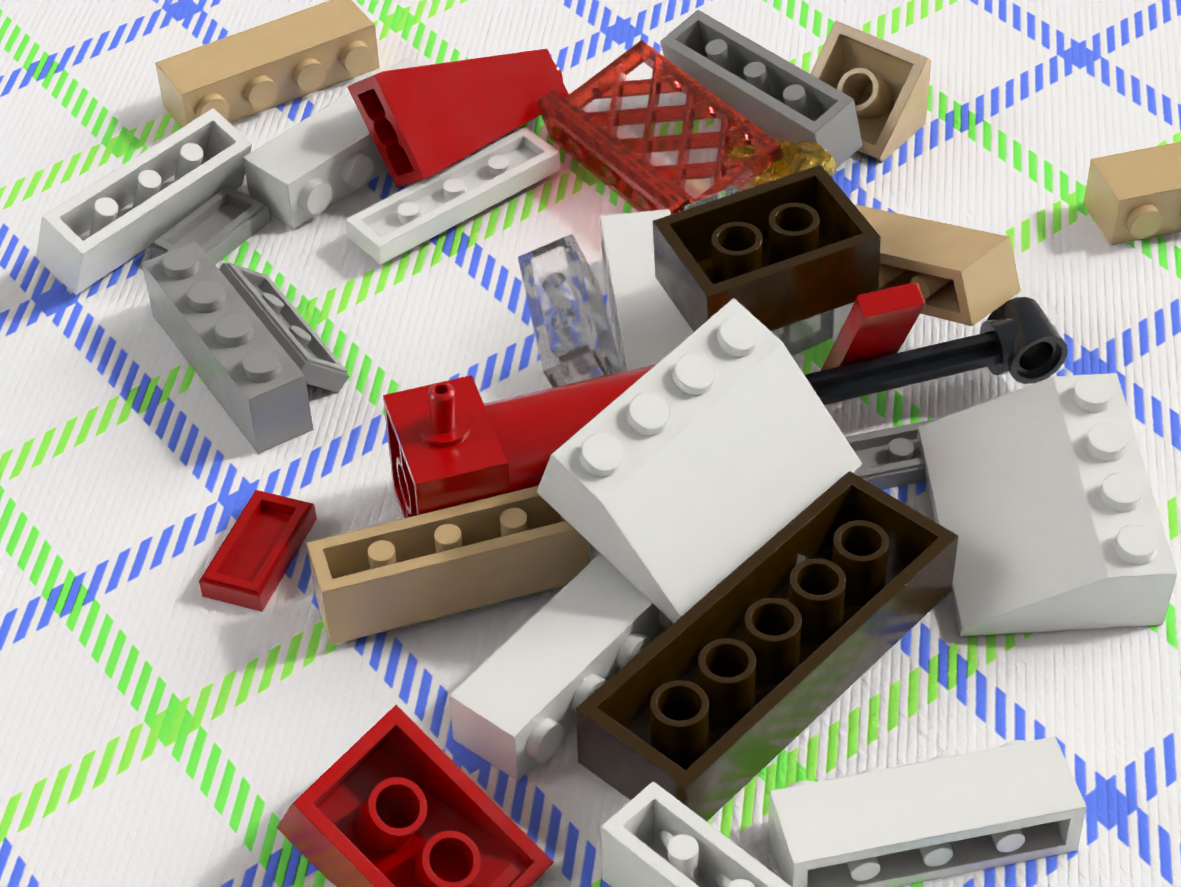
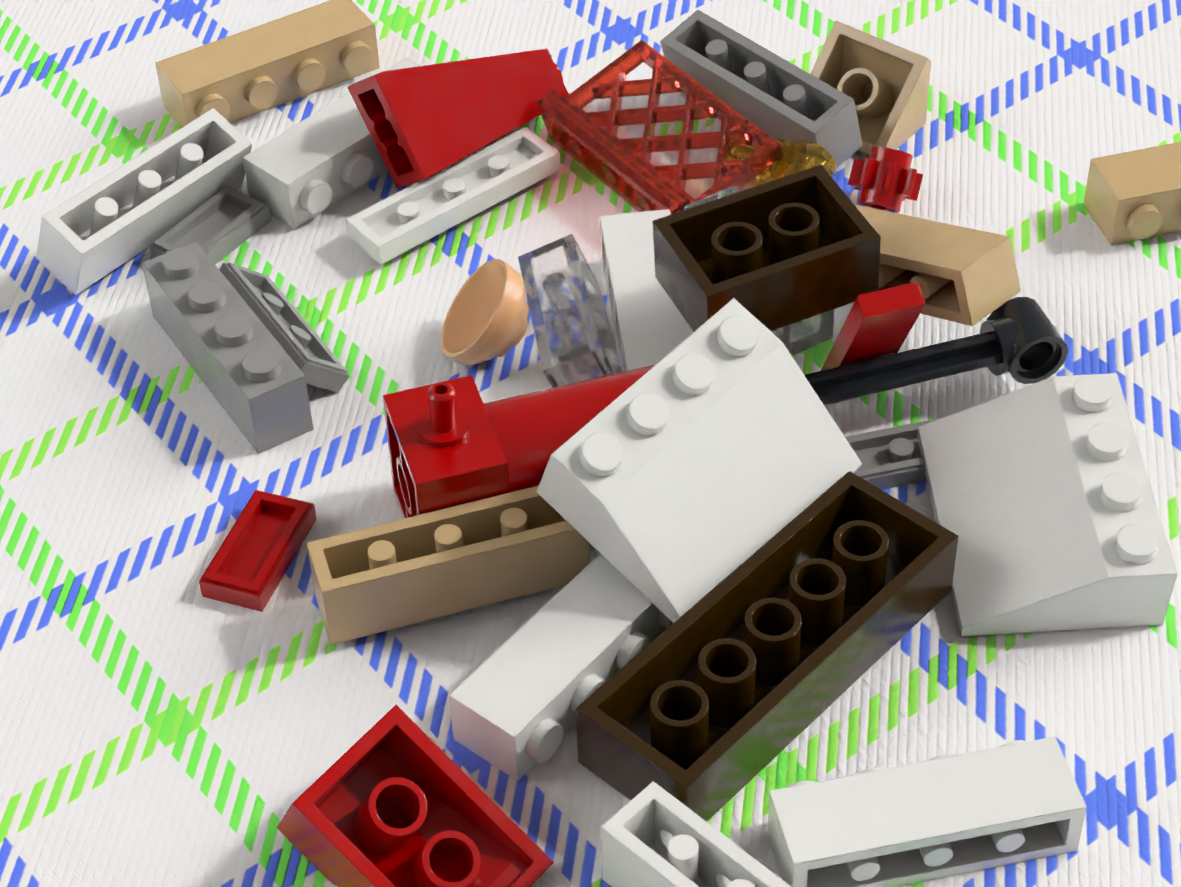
none -> light nougat piece [441,259,530,365]
none -> red gear [848,146,923,213]

